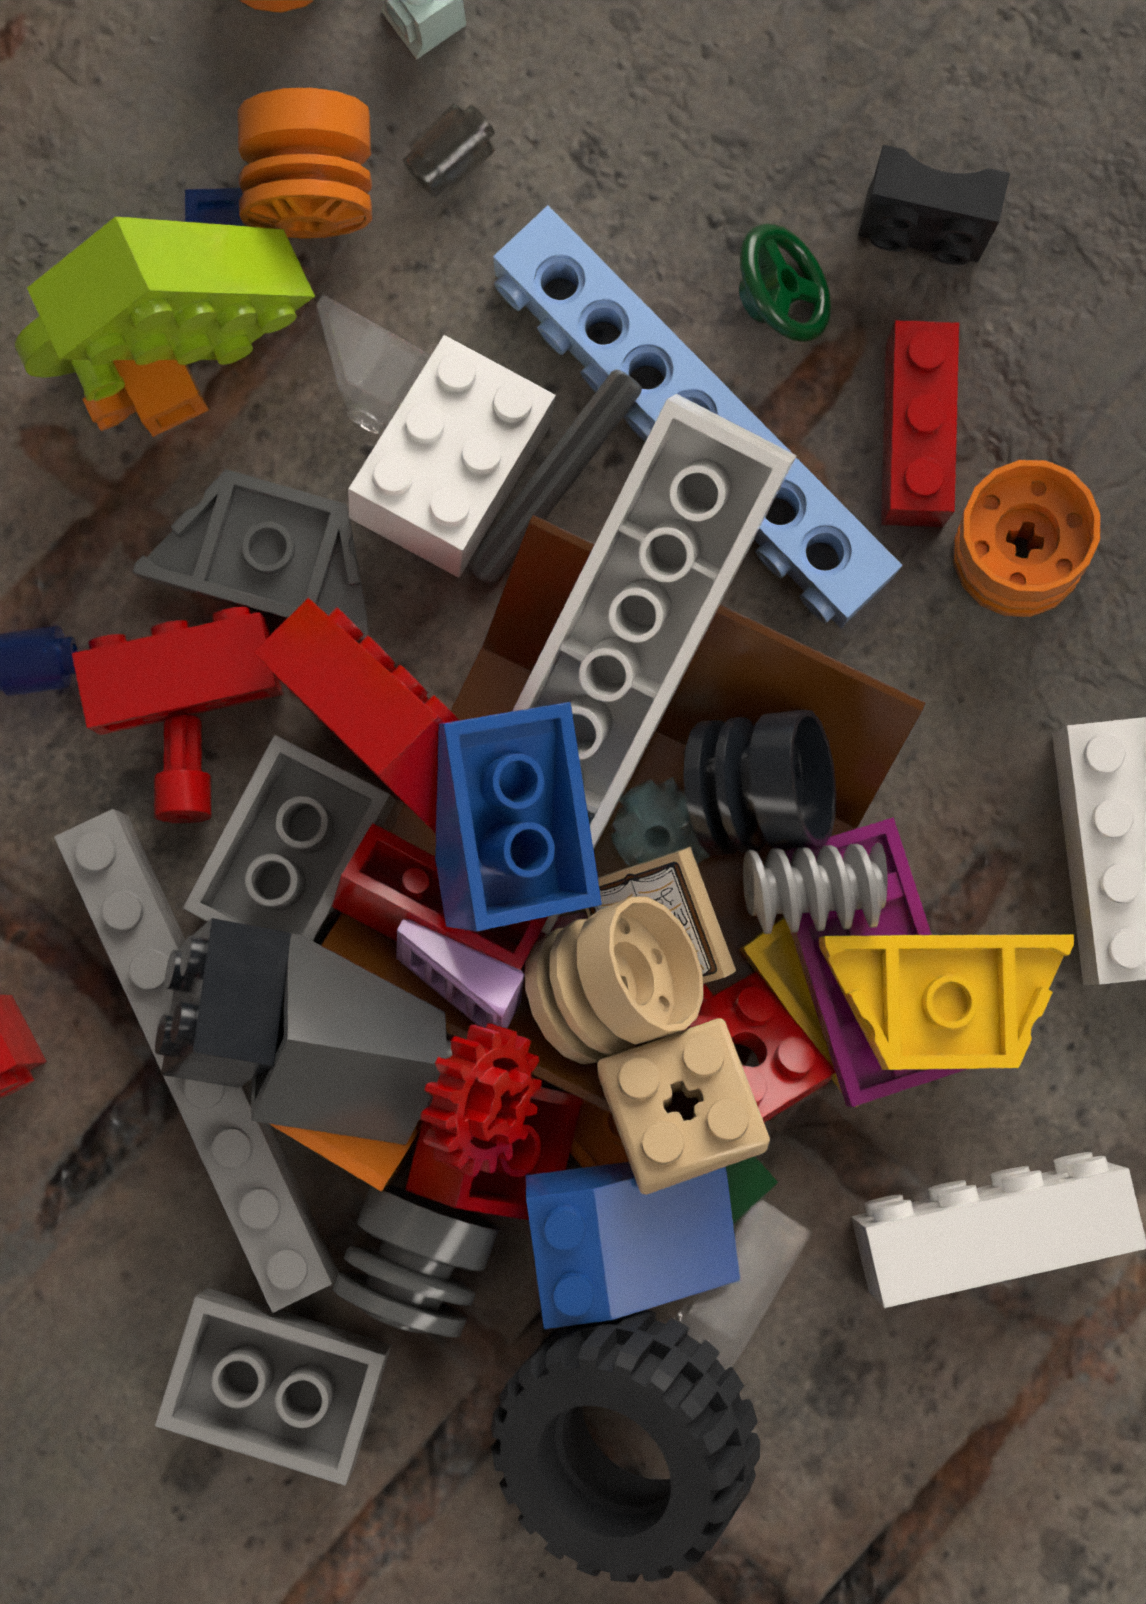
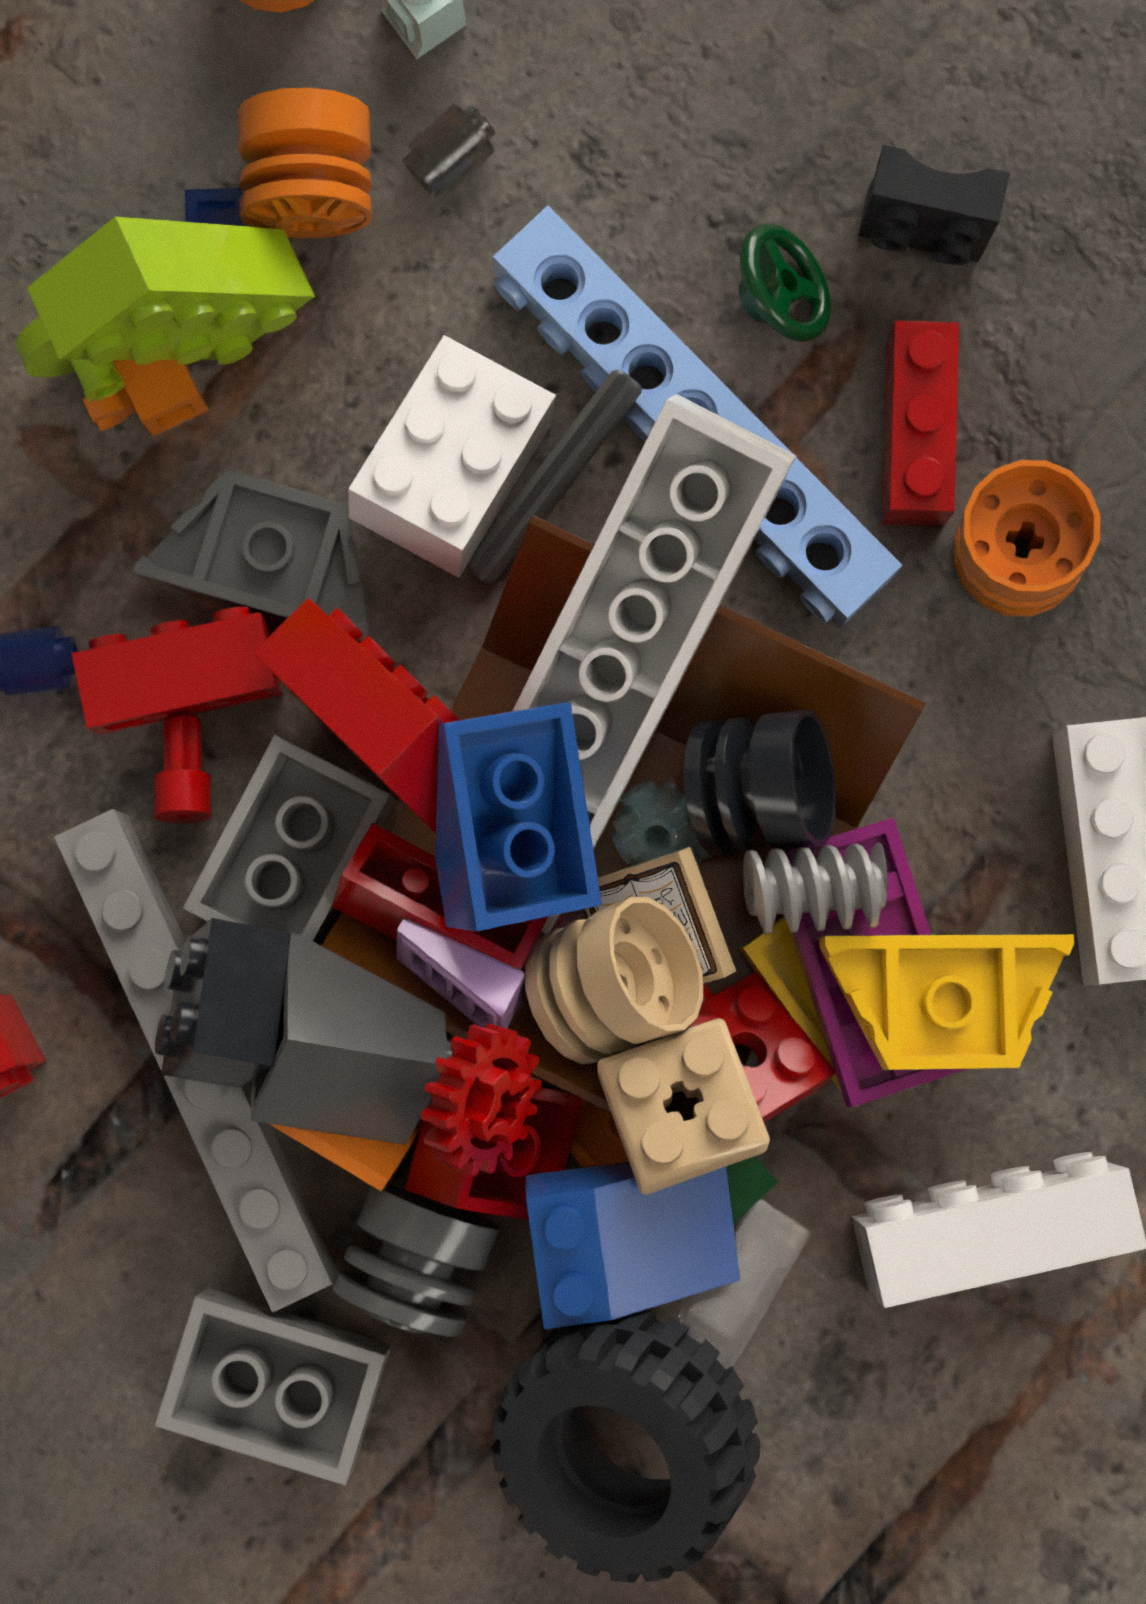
clear slope [317,295,431,434] -> none

